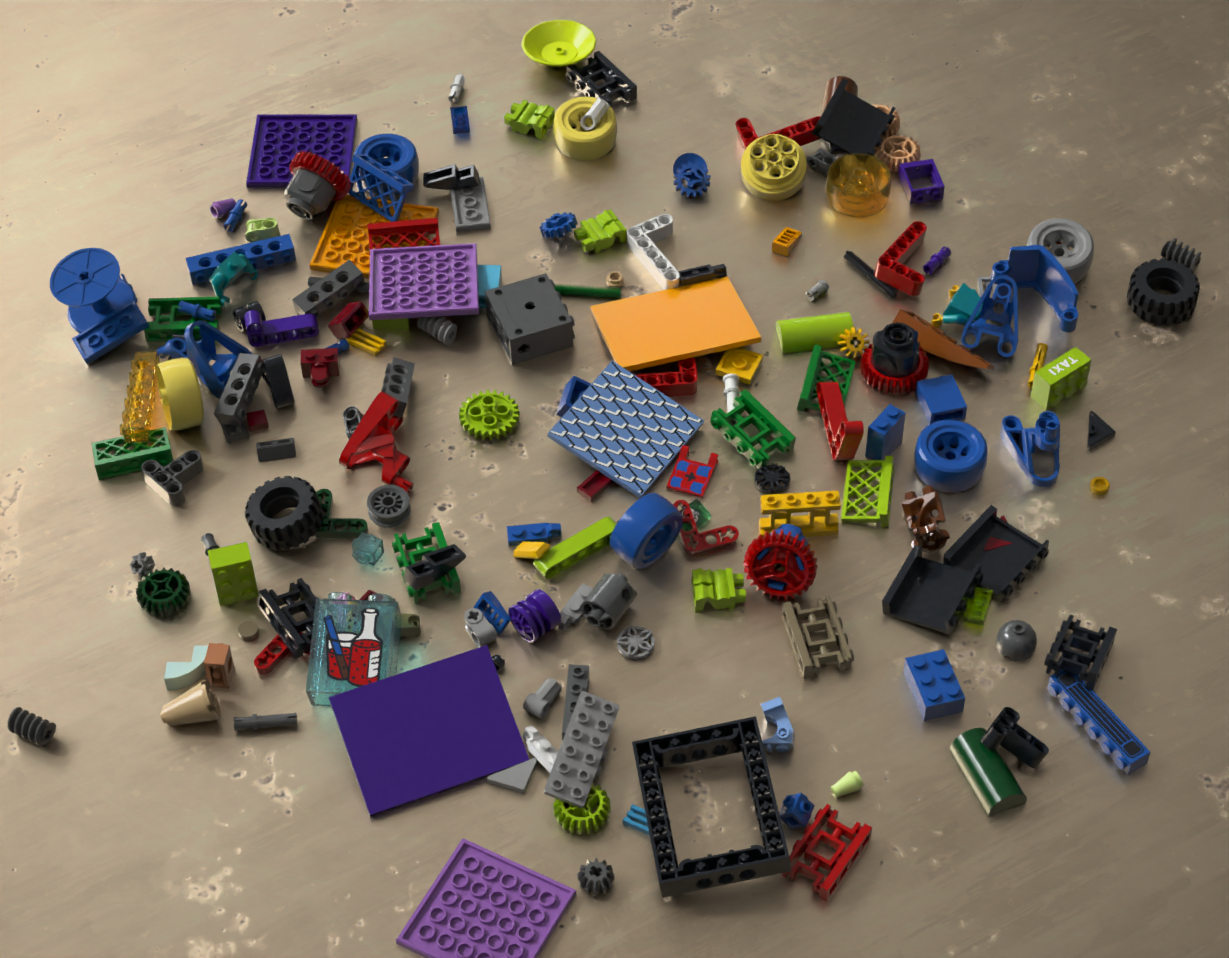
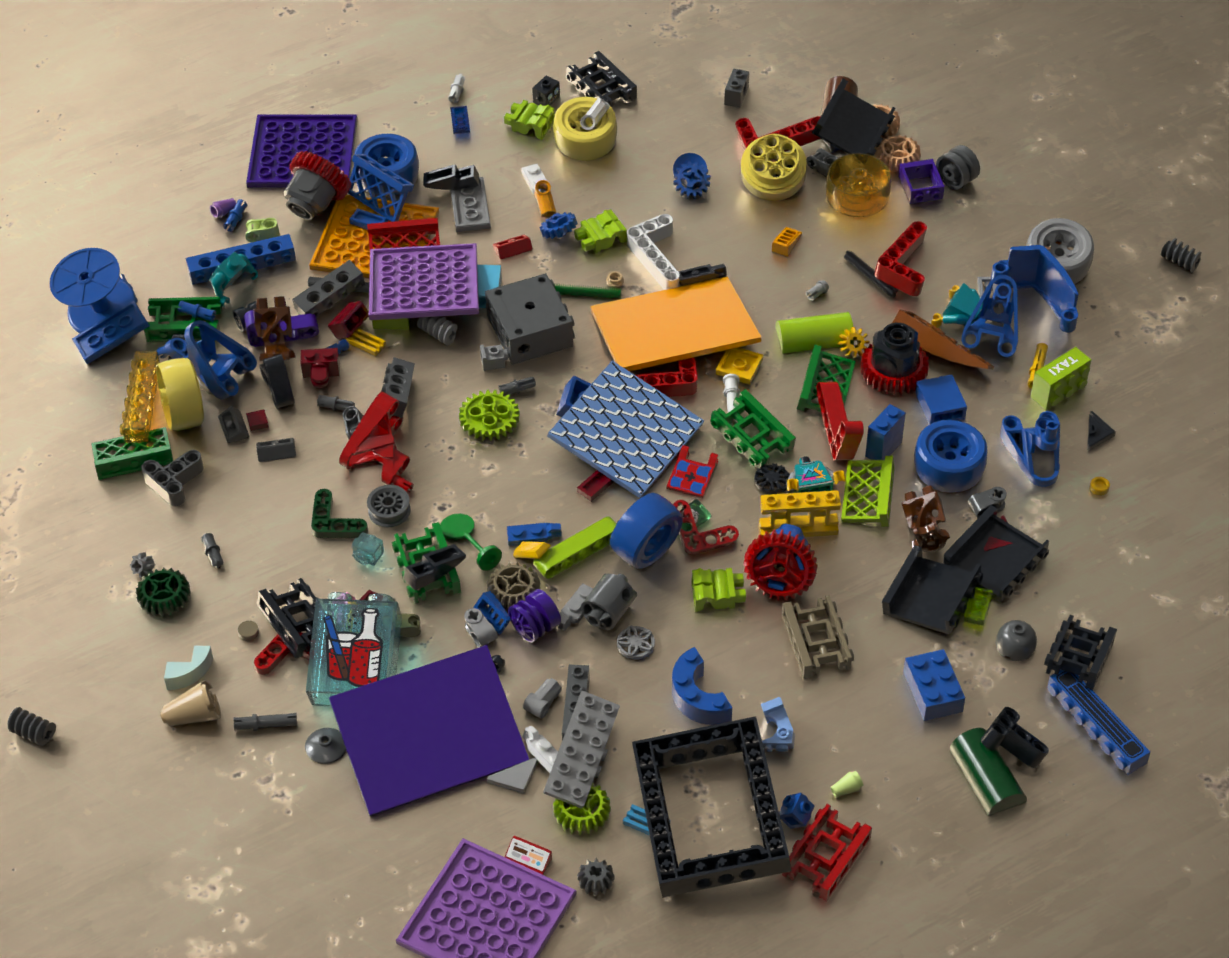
nougat brick [204,643,235,689] -> none
lime brick [207,542,258,605] -> none
dark grey brick [214,353,265,426] -> none
black tyre [245,476,324,550] -> none
neon yellow dish [522,20,596,67] -> none
dark purple pin [923,246,951,275] -> none
black tyre [1127,258,1200,326] -> none
none -> reddish brown hips [253,296,296,361]
none -> dark grey dish [305,728,346,764]
none -> dark grey axle [317,395,355,411]
none -> blue tile [349,208,389,230]
none -> green piece [440,513,502,571]
none -> light grey brick [480,344,508,371]
none -> dark tan gear [487,562,541,609]
none -> red slope [493,234,533,259]
none -> dark grey axle [498,377,536,396]
none -> slope [505,836,552,875]
none -> white hinge [521,164,547,195]
none -> black head [532,75,560,106]
none -> light orange piece [534,180,556,218]
none -> blue brick [672,647,732,725]
none -> dark grey brick [724,69,749,108]
none -> torso [786,456,846,493]
none -> dark grey wheel [936,145,980,190]
none -> dark grey piece [968,487,1007,518]

